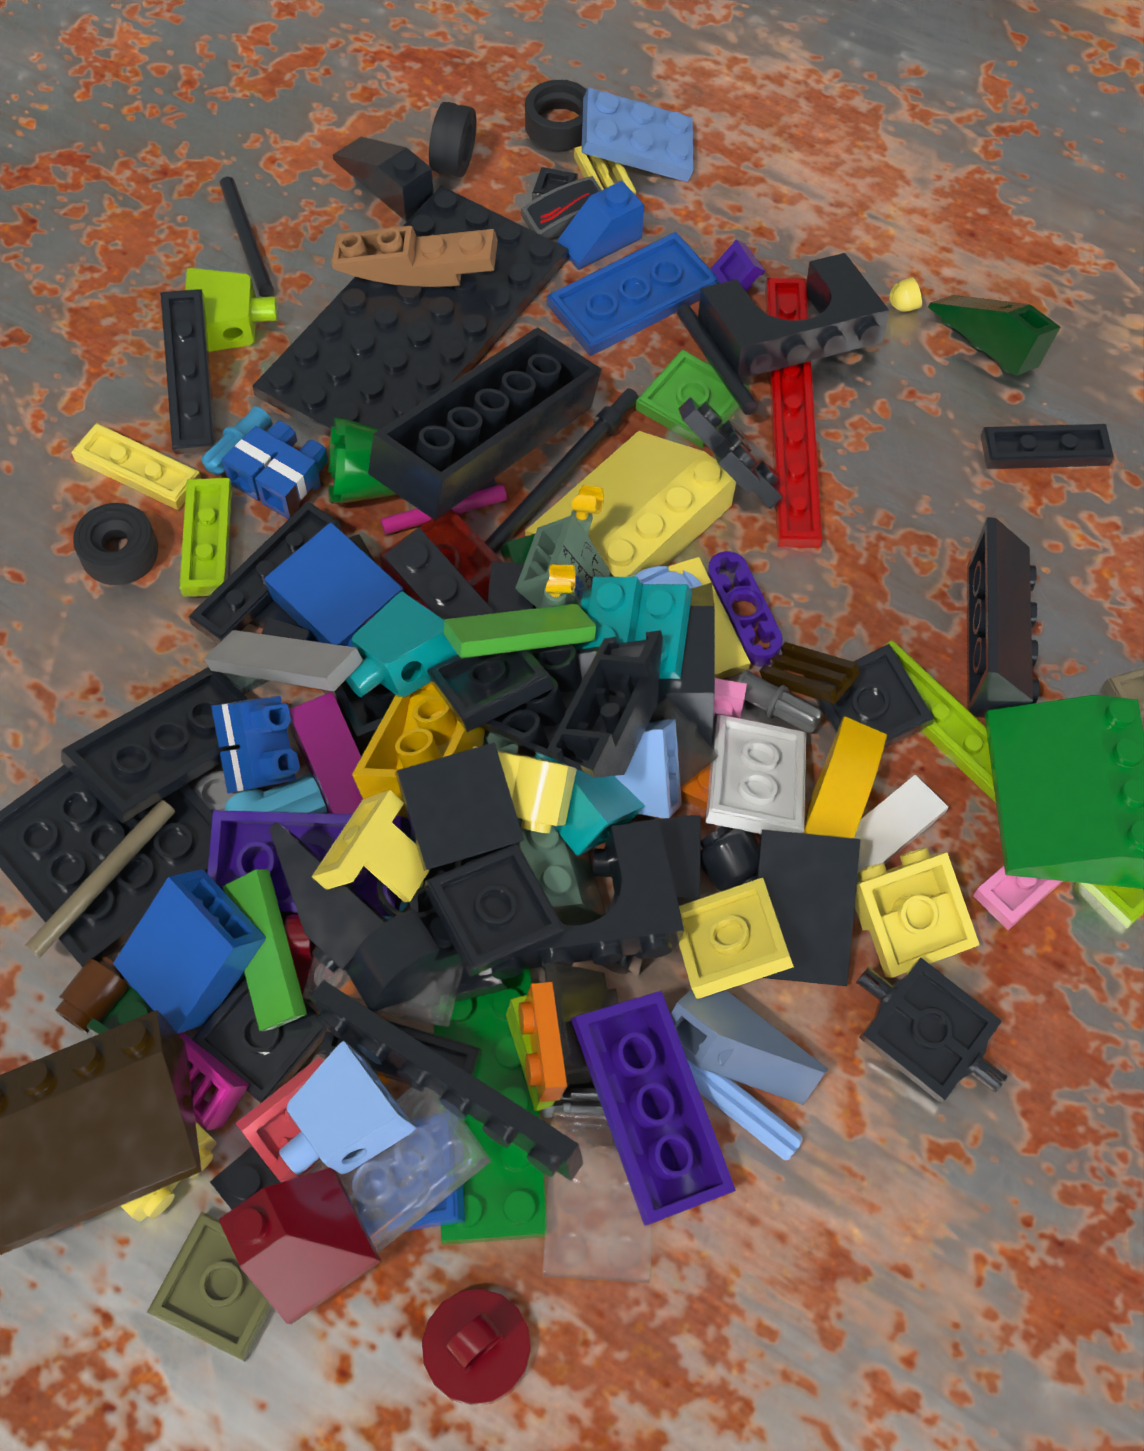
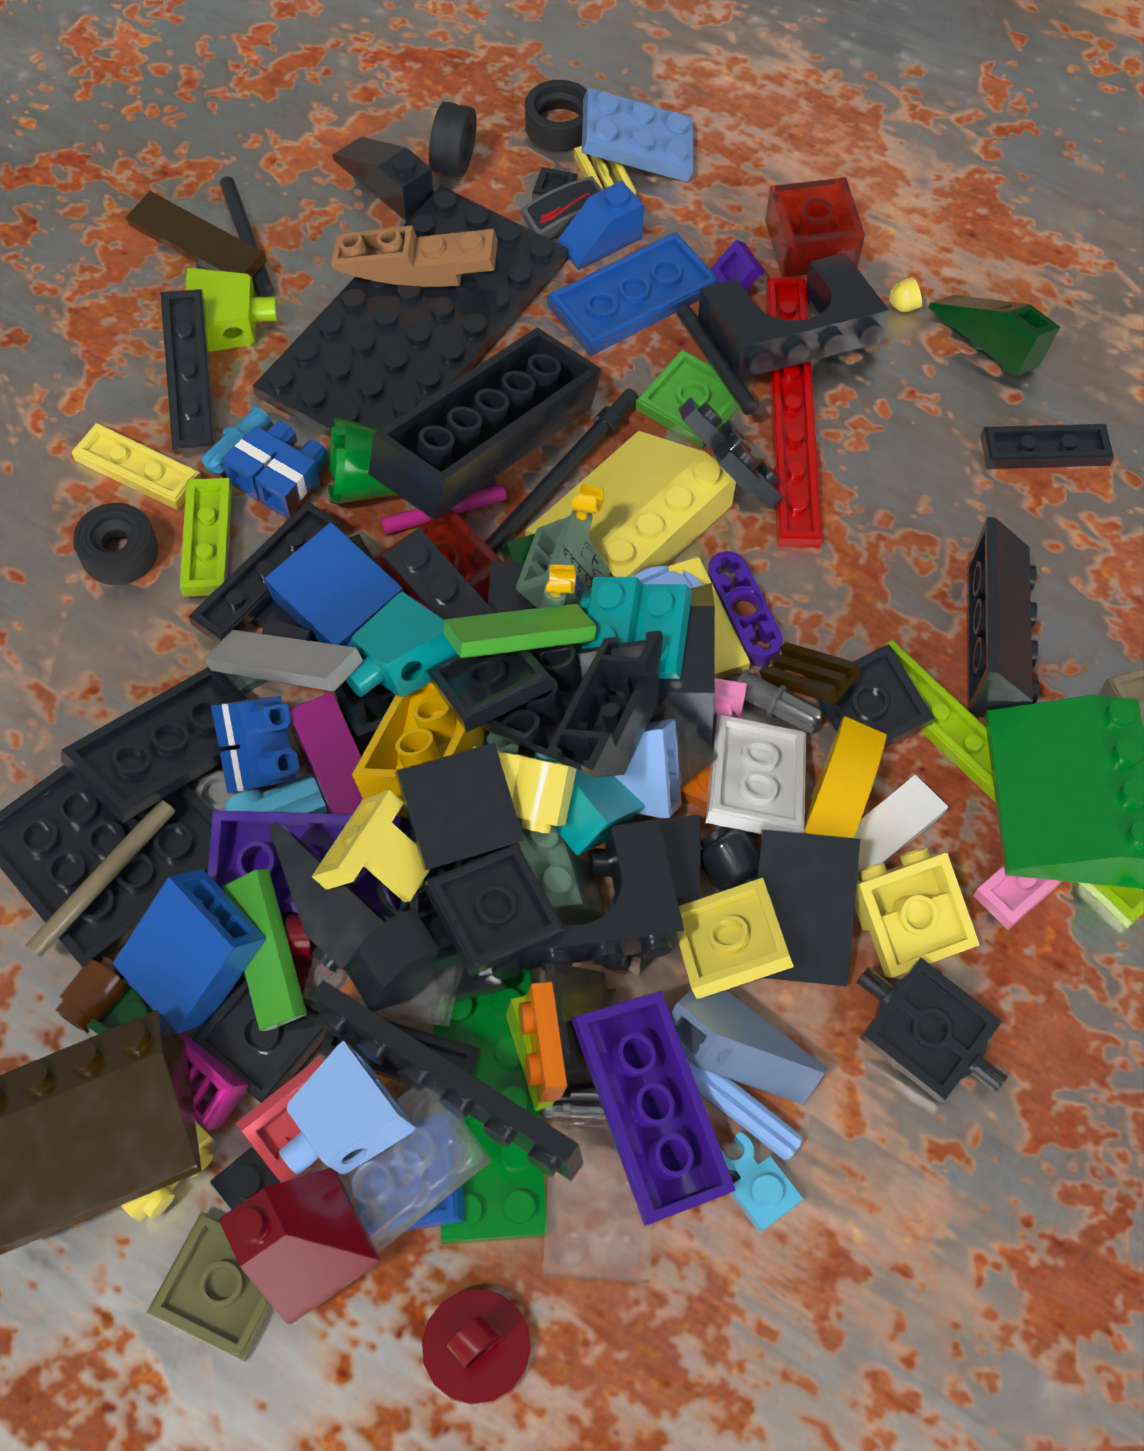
none -> dark brown tile [125,191,267,278]
none -> medium azure plate [720,1132,803,1234]
none -> clear red brick [765,177,865,278]

